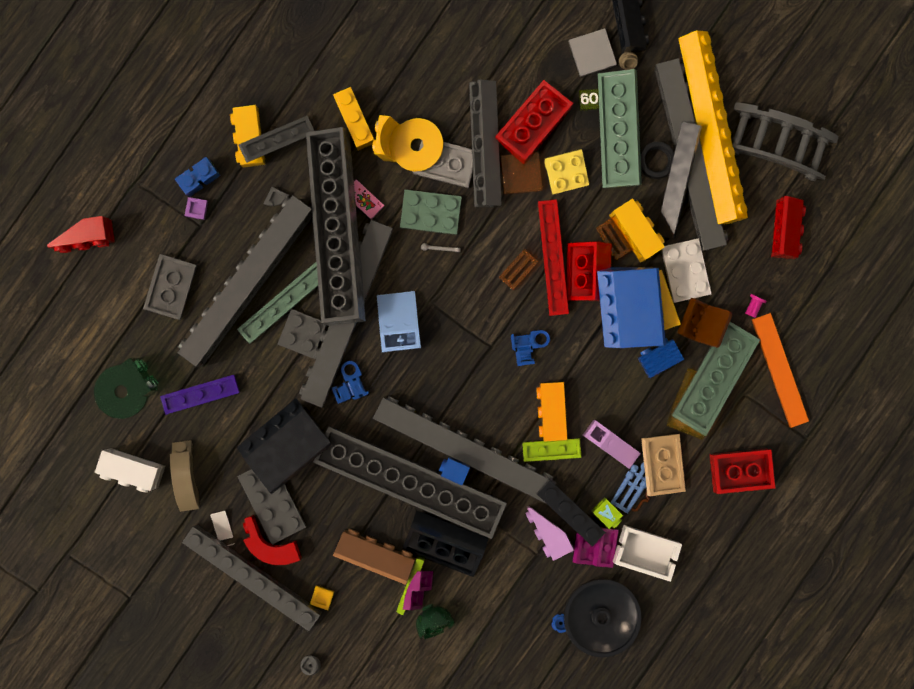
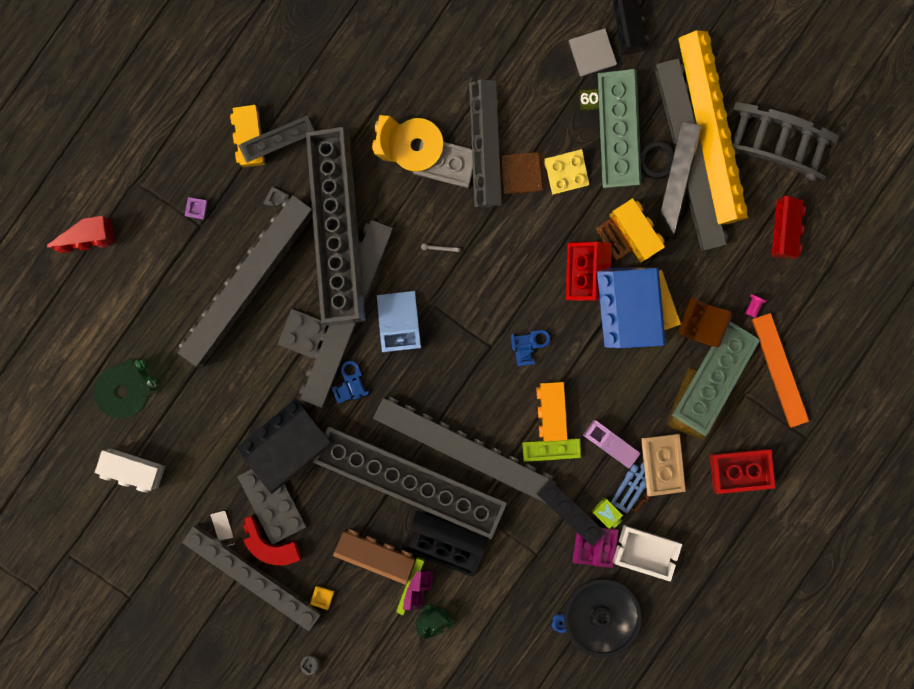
dark grey plate [143,254,198,320] -> none
dark purple plate [160,375,240,415] -> none
dark tan arch [170,440,199,512] -> none
blue piece [175,157,221,197] -> none
sand green plate [237,262,318,344] -> none
yellow brick [333,87,374,151] -> none
bright pink tile [354,180,384,220] -> none
sand green plate [400,190,462,235] -> none
blue piece [439,456,470,485] -> none
red slope [495,80,573,164] -> none
clear orange tile [499,249,539,290] -> none
lavender slope [525,506,574,561] -> none
red plate [538,200,569,316] -> none
dark tan plate [619,52,638,70] -> none
blue brick [638,338,684,378] -> none
white plate [661,238,711,303] -> none

